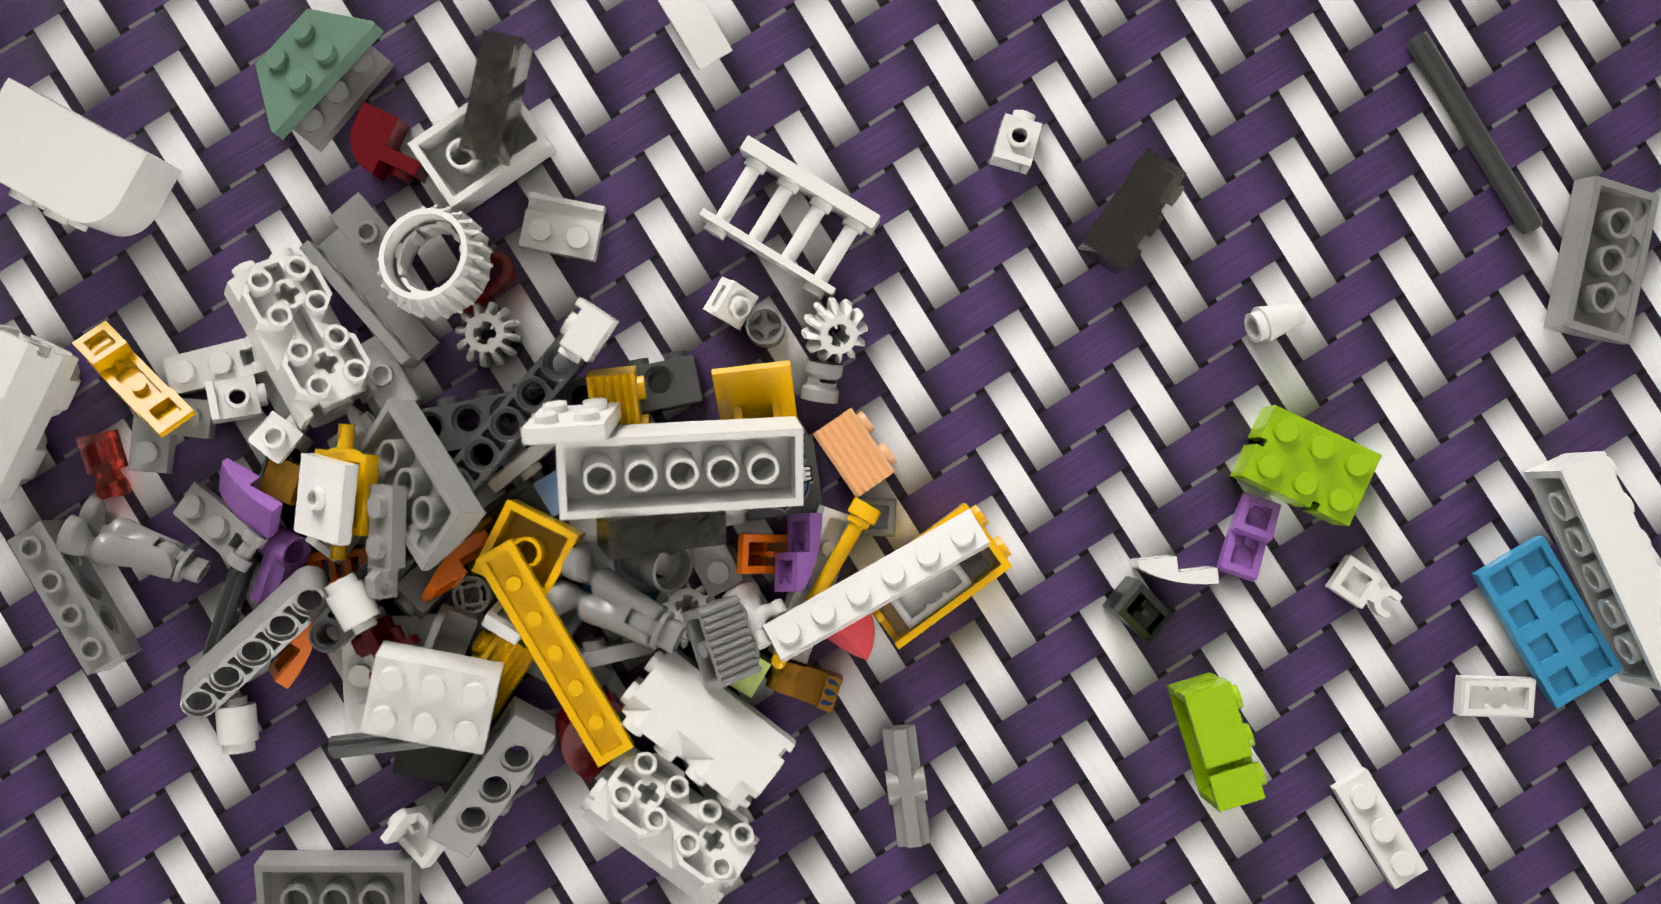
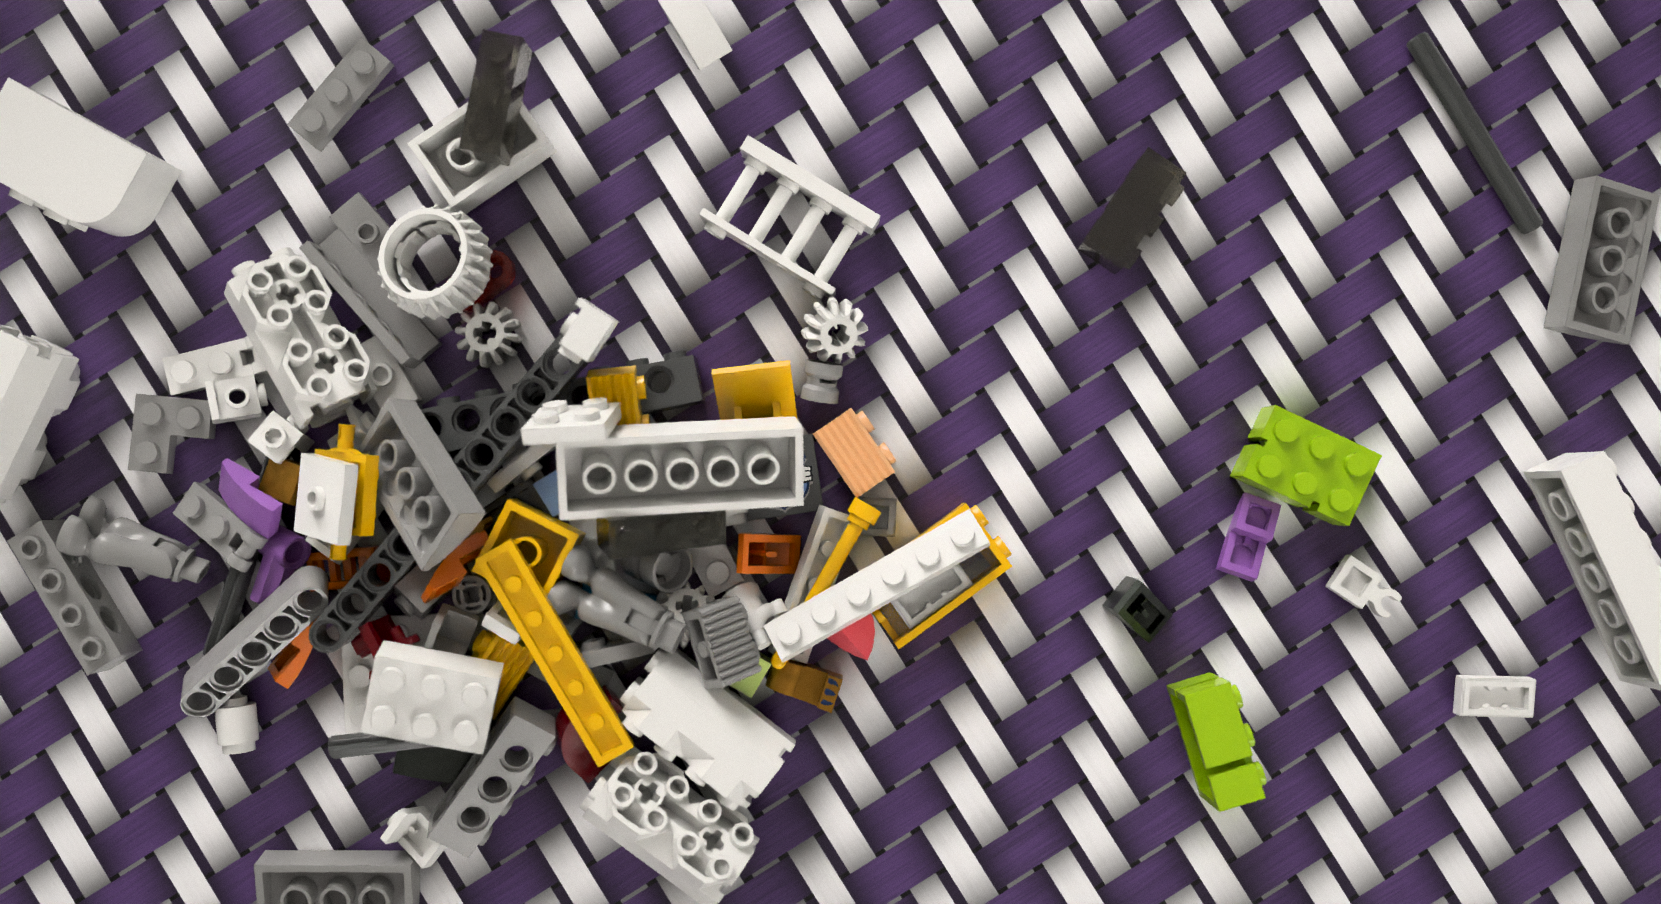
yellow slope [72,320,196,438] -> none
clear red plate [76,429,131,500] -> none
sand green wing [255,9,384,140] -> none
white brick [324,572,381,635] -> none
dark red brick [350,102,429,184] -> none
light grey hinge [365,484,407,599] -> none
white plate [518,191,607,263] -> none
white bracket [703,276,759,330] -> none
light grey wheel [745,306,785,349] -> none
medium lavender slope [775,513,822,592] -> none
light grey piece [882,724,931,848] -> none
white brick [990,110,1042,174] -> none
white slope [1130,555,1219,584] -> none
white cone [1244,302,1306,344] -> none
white plate [1330,767,1428,889] -> none
dark azure plate [1471,535,1624,709] -> none

